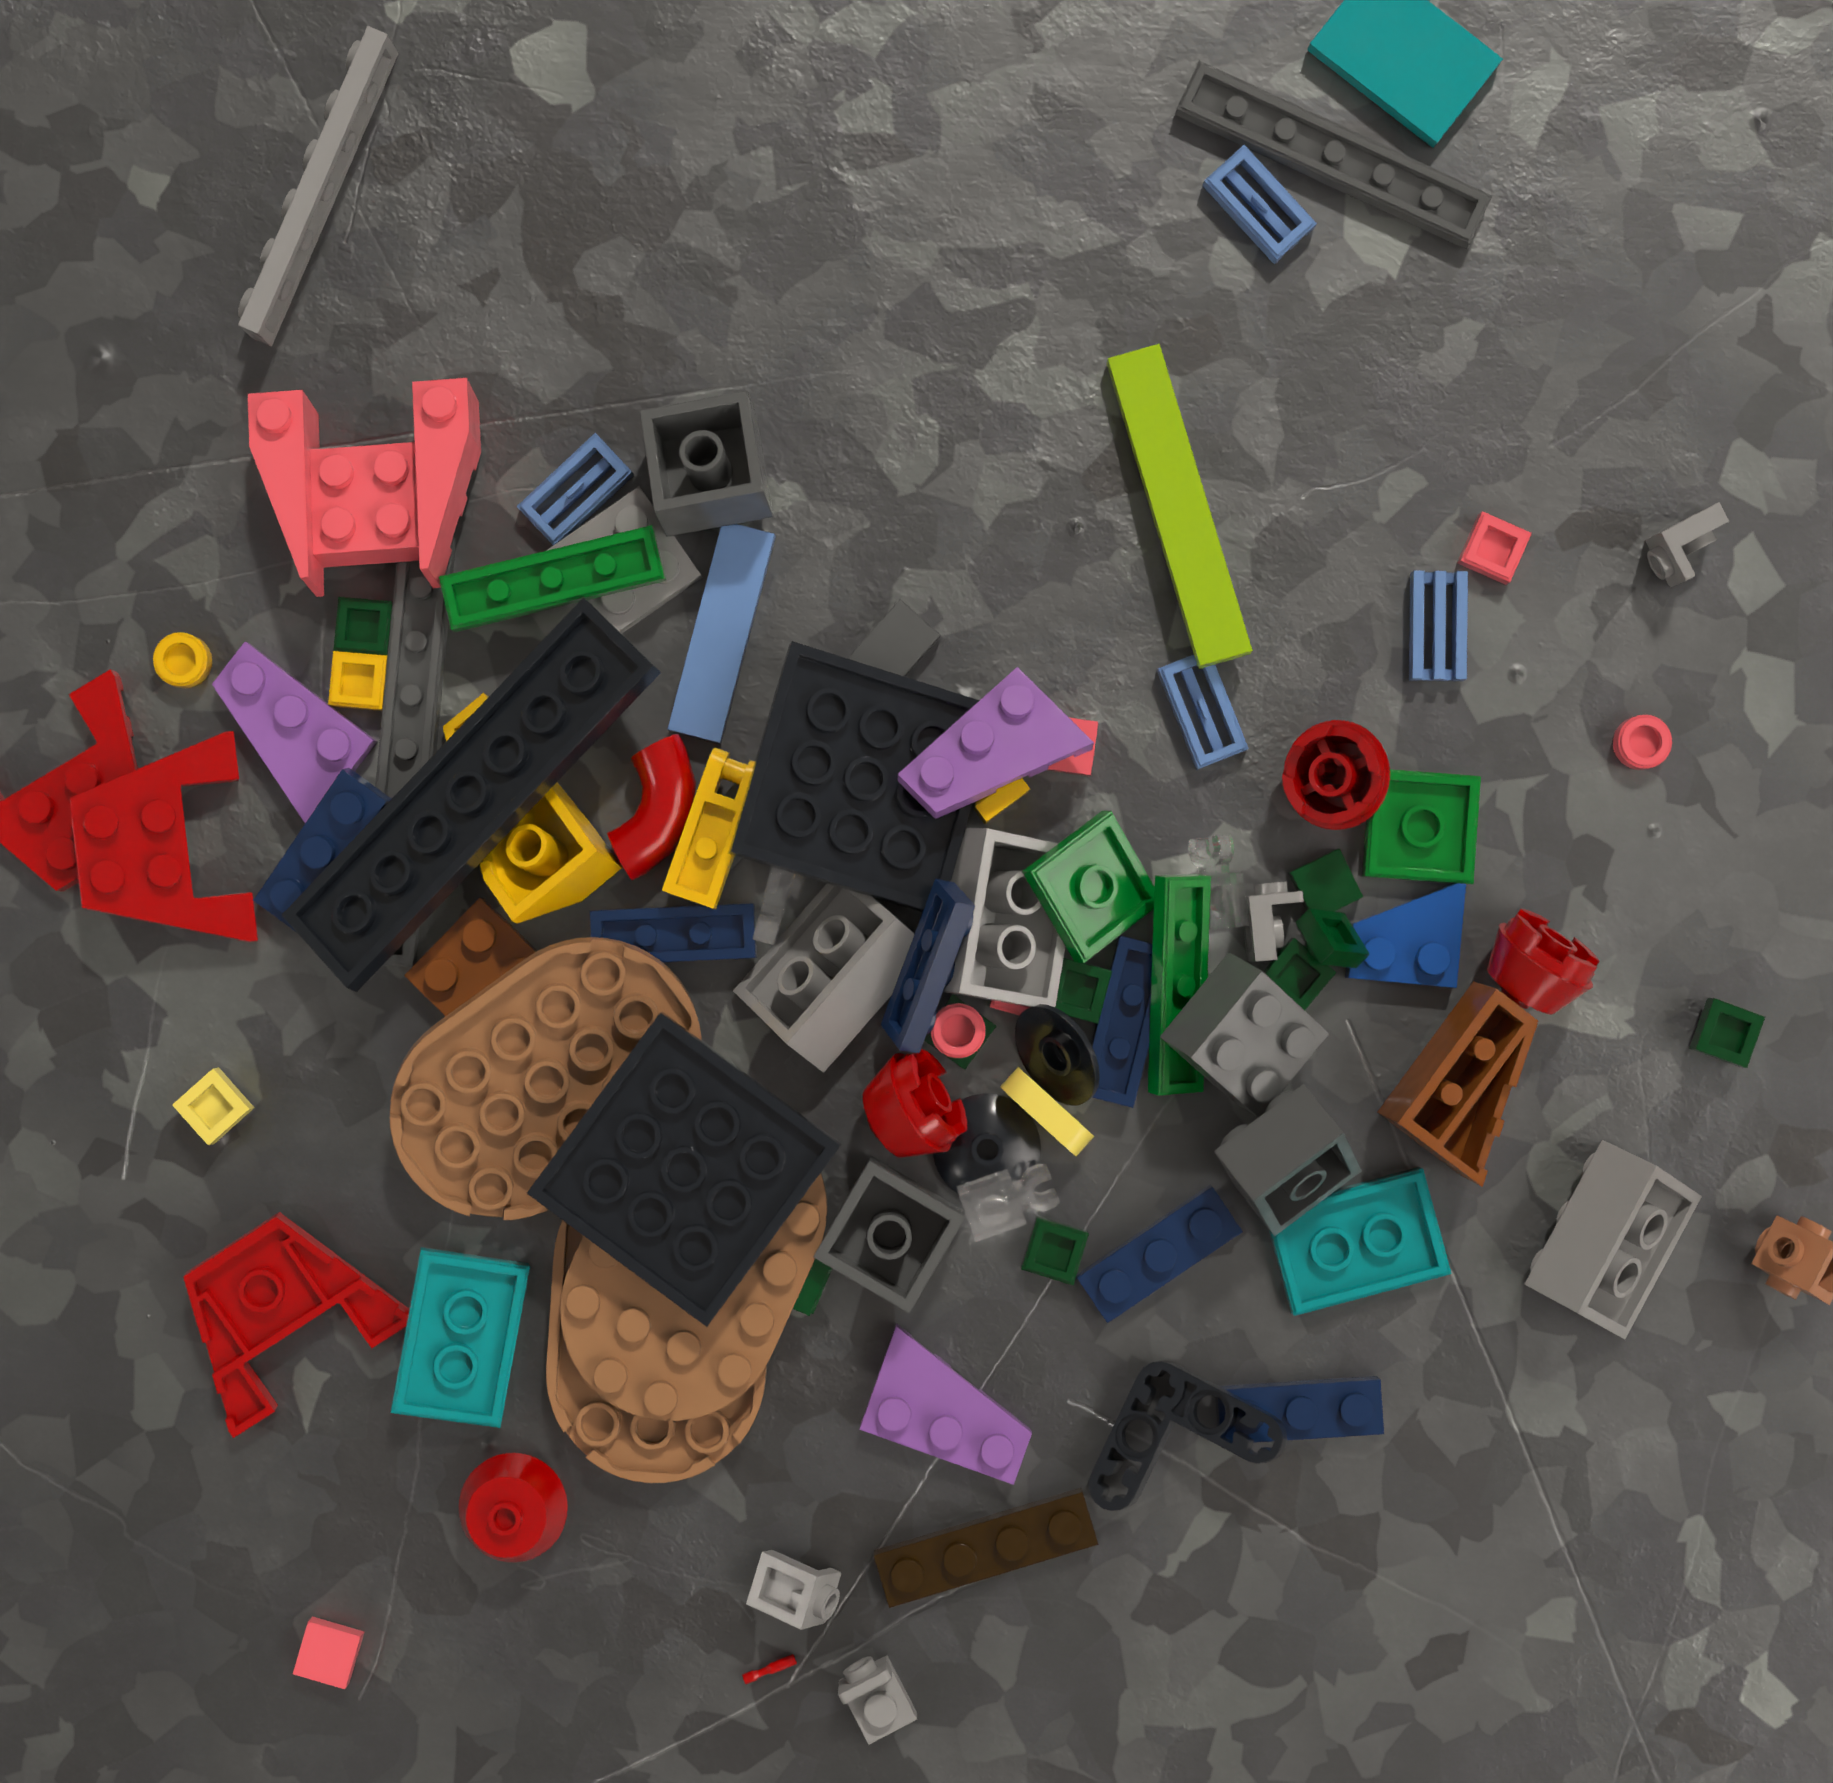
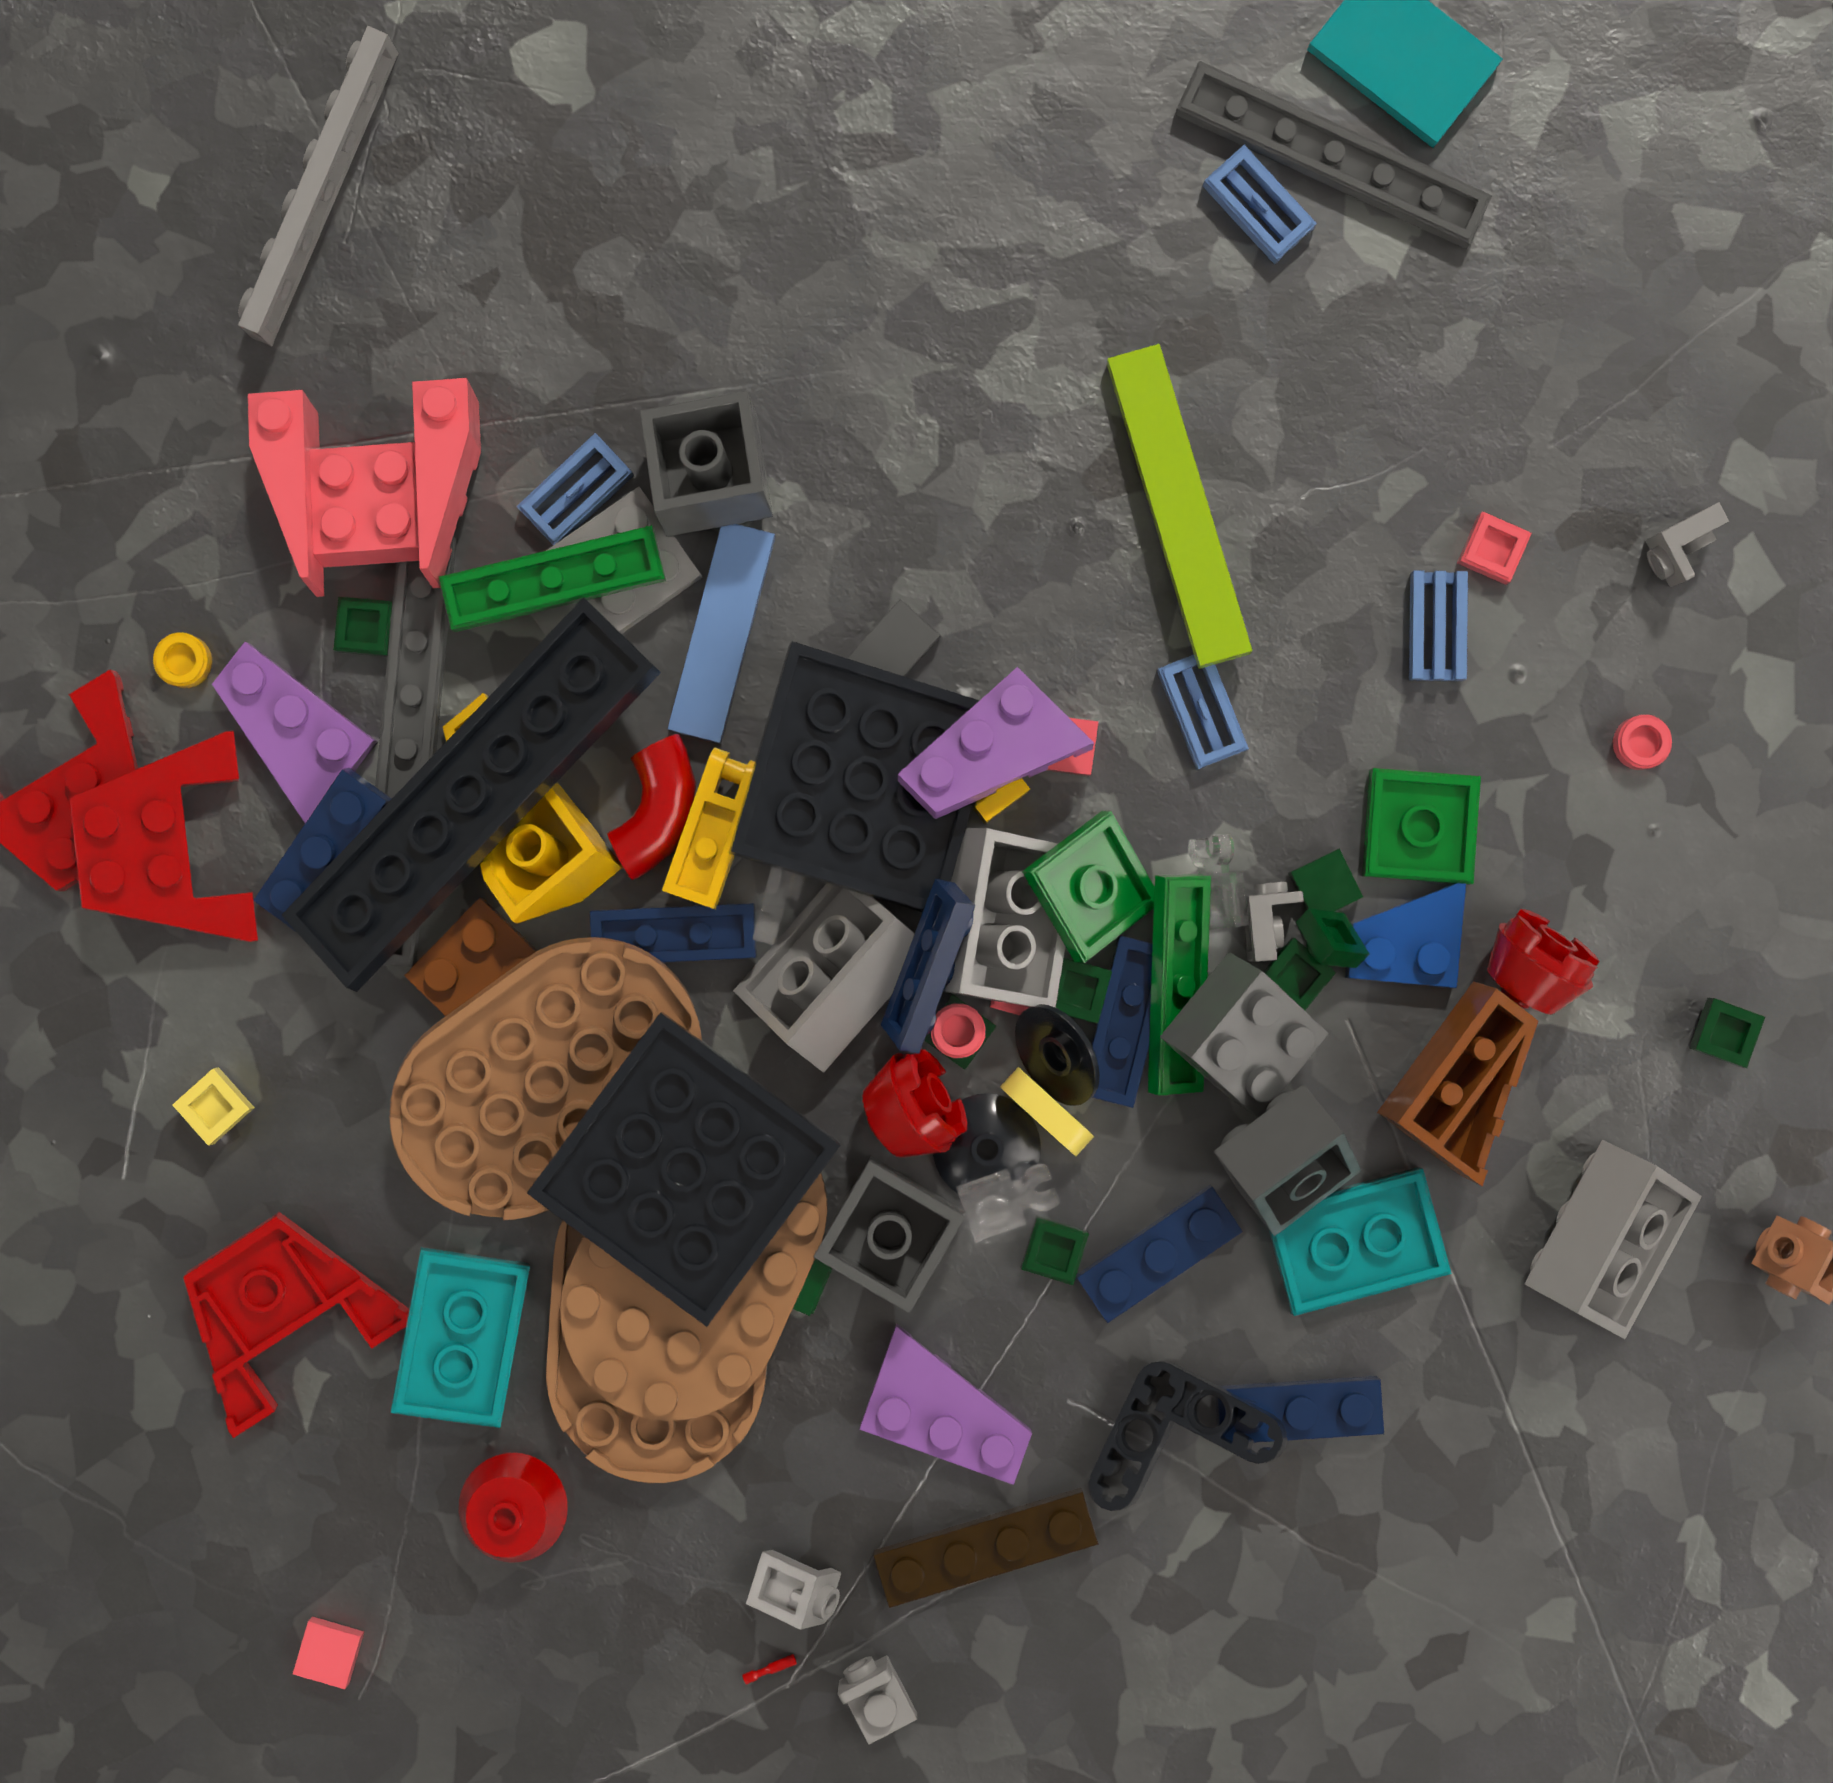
yellow tile [328,651,387,711] -> none
red cone [1282,720,1390,830] -> none

